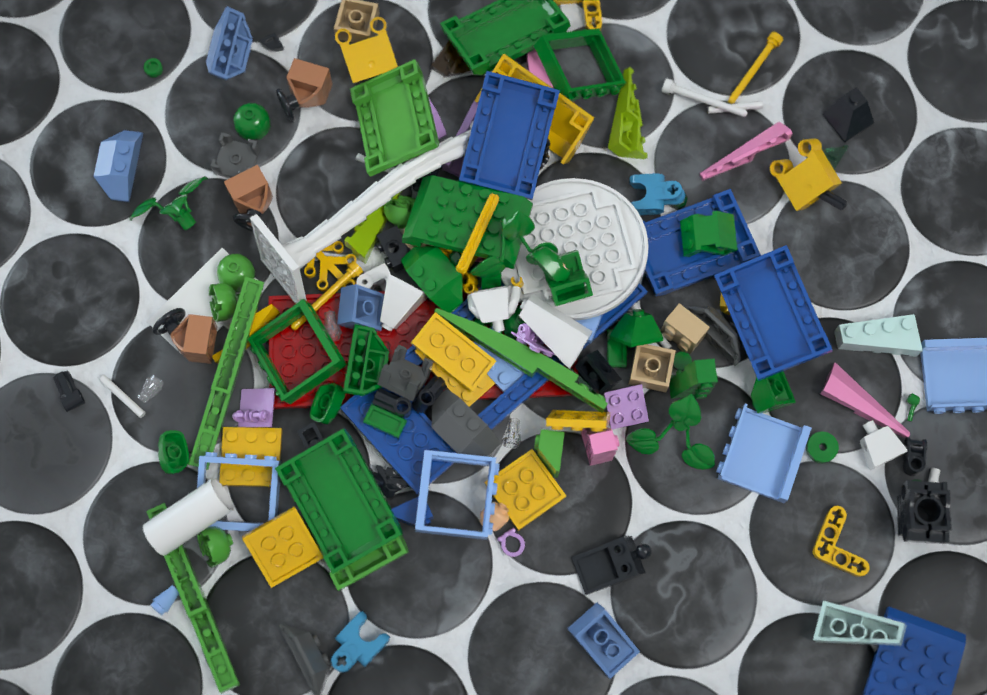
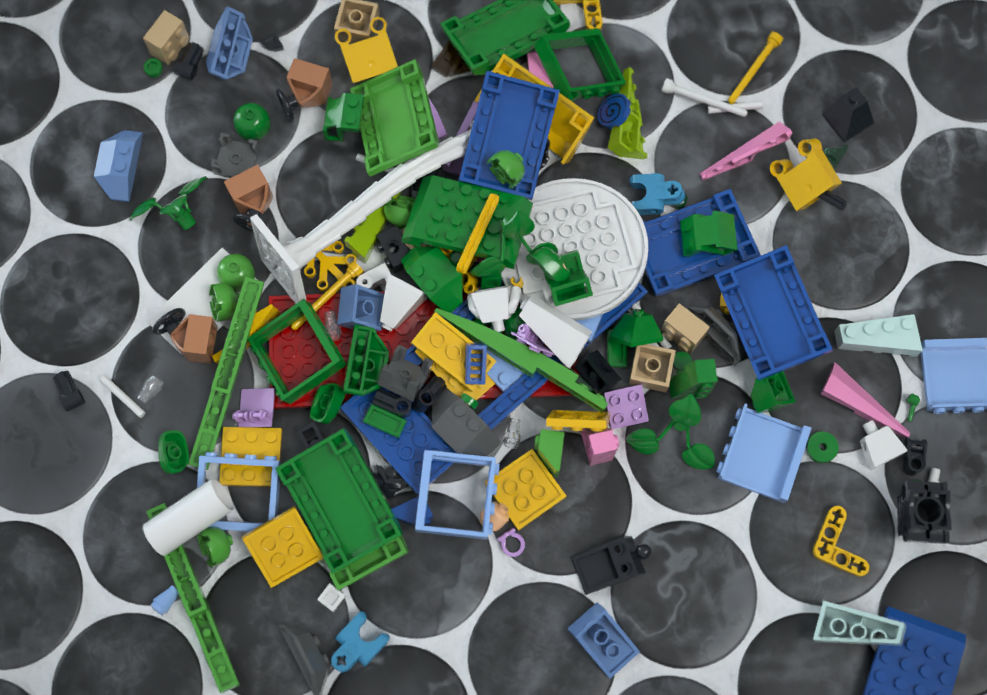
none -> tan brick [143,10,189,65]
none -> black piece [174,42,204,80]
none -> white plate [317,584,346,612]
none -> green piece [323,93,364,142]
none -> green tile [460,393,479,410]
none -> blue slope [465,343,487,385]
none -> bright green cylinder [487,150,525,189]
none -> blue tile [597,93,631,129]

